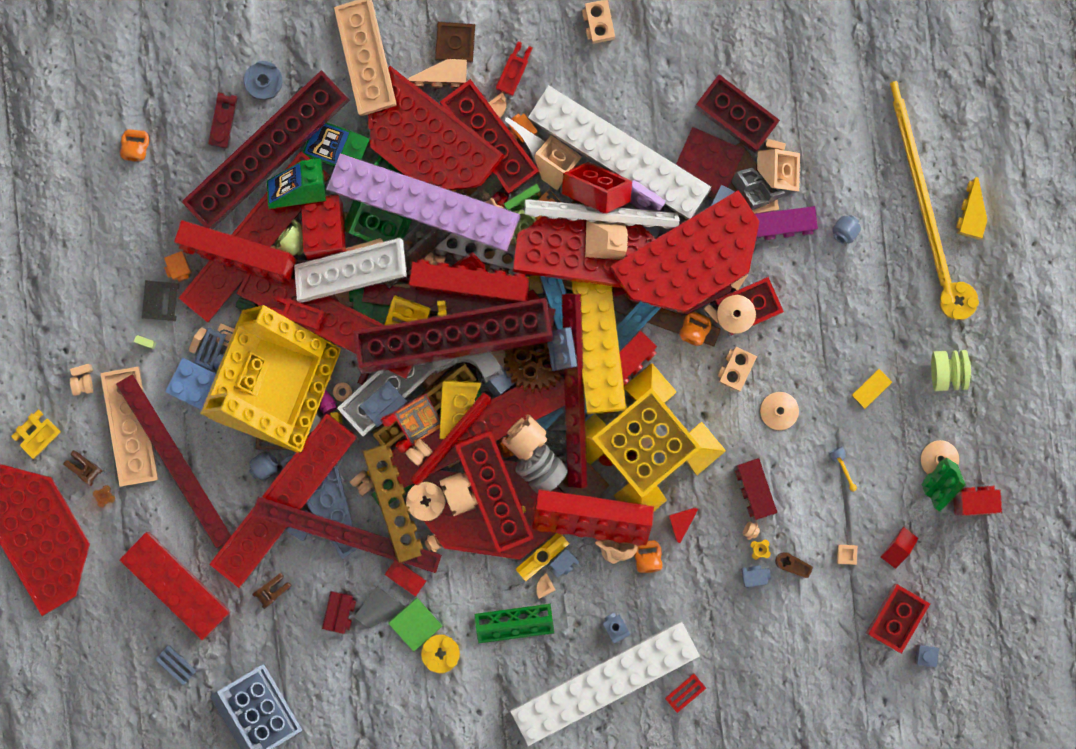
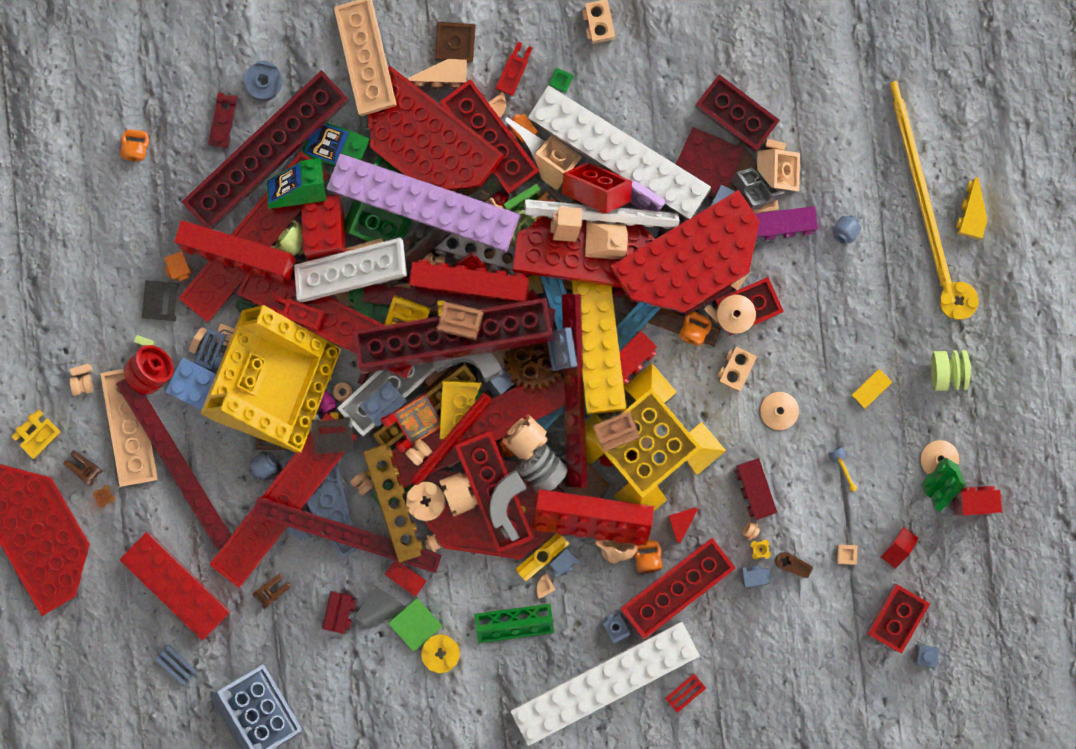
none -> red wheel [123,345,174,395]
none -> clear smoke plate [312,416,354,454]
none -> nougat plate [437,302,483,340]
none -> light grey arch [490,470,526,541]
none -> green tile [549,68,574,93]
none -> light nougat brick [550,207,582,242]
none -> nougat plate [593,411,640,452]
none -> red brick [620,538,736,639]

